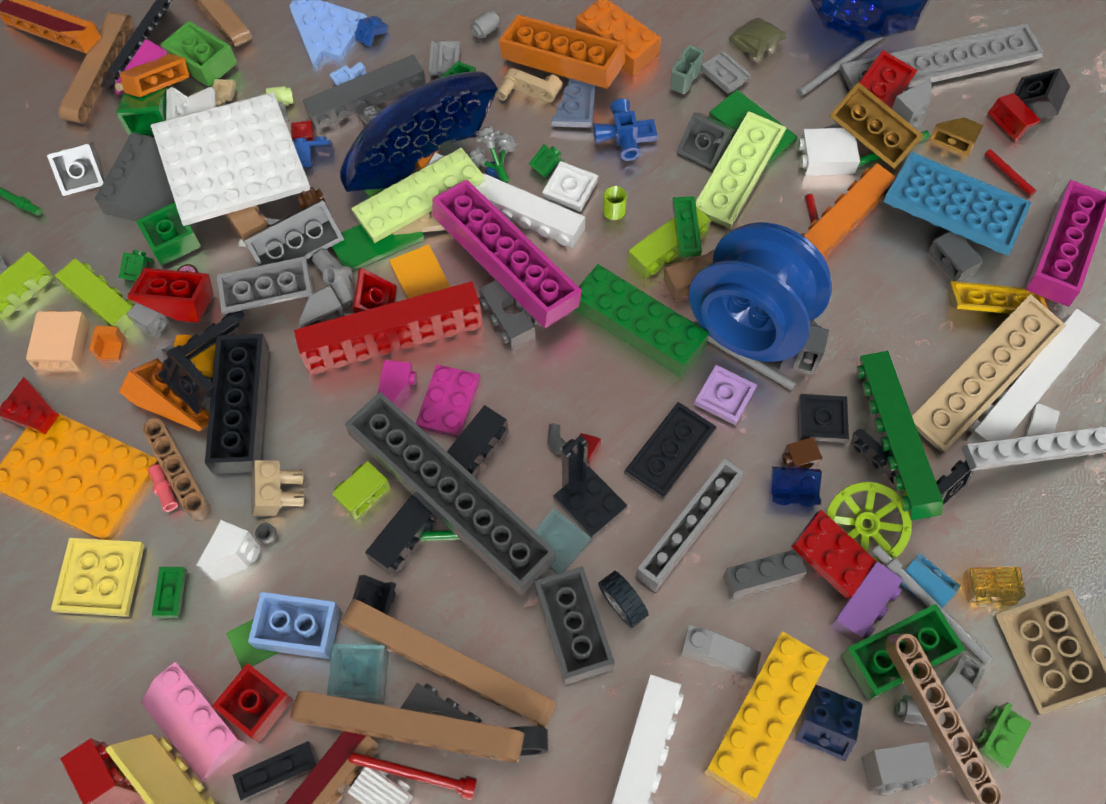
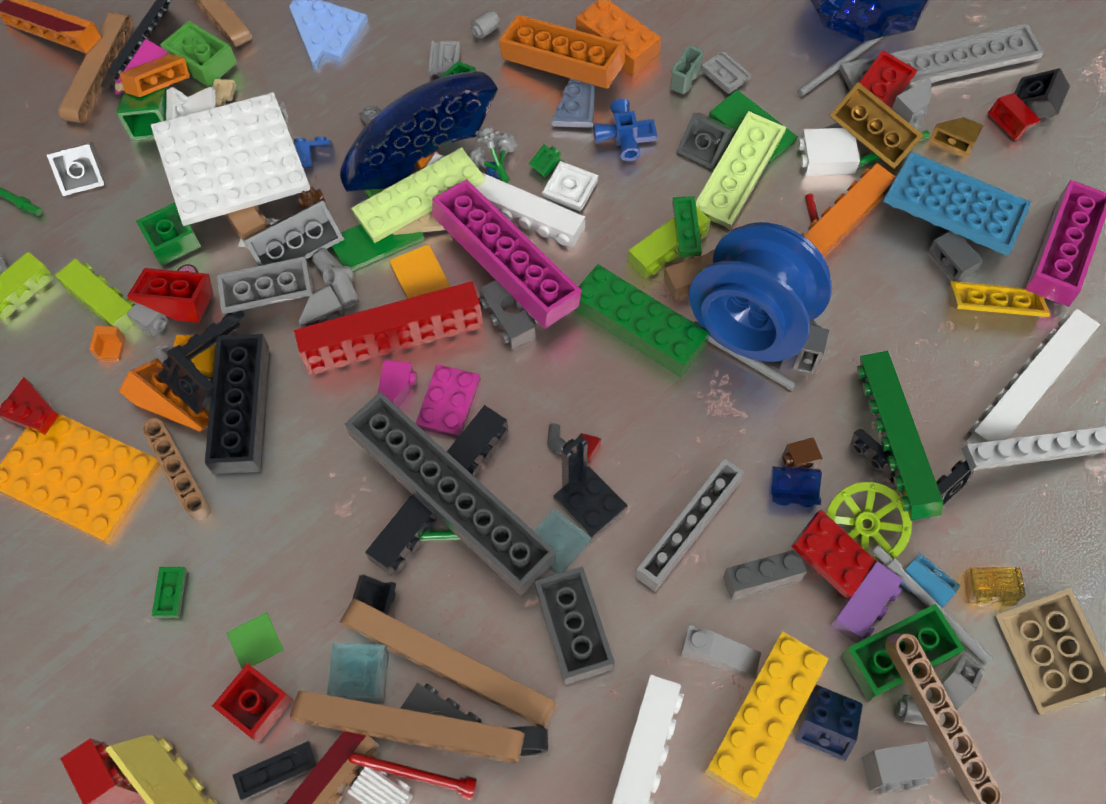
light nougat brick [26,310,90,370] -> none
light yellow plate [51,538,145,617] -> none
dark grey slope [95,132,175,221] -> none
green bracket [118,250,153,281] -> none
bright pink slope [141,662,245,782] -> none
coral pin [148,464,178,512] -> none
white slope [196,520,260,581] -> none
light blue brick [248,592,341,659] -> none
tan brick [251,460,304,516] -> none
dark grey hinge [255,523,277,544] -> none
yellowish green brick [263,86,294,107] -> none
red tile [291,120,314,142] -> none
dark grey brick [303,54,426,130] -> none
light blue plate [329,62,367,86] -> none
lime brick [332,461,391,520] -> none
red slope [352,268,397,313] -> none
blue bracket [355,16,389,46] -> none
tan beam [495,68,563,102] -> none
black wheel [598,570,649,628] -> none
lime piece [603,186,627,220] -> none
black tile [624,402,717,500] -> none
lavender plate [694,365,757,425] -> none
olive slope [729,18,787,59] -> none
black plate [799,394,849,443] -> none
tan plate [912,294,1066,454] -> none
bright green bracket [977,702,1031,769] -> none
red bar [985,149,1037,197] -> none
white slope [1024,403,1060,437] -> none

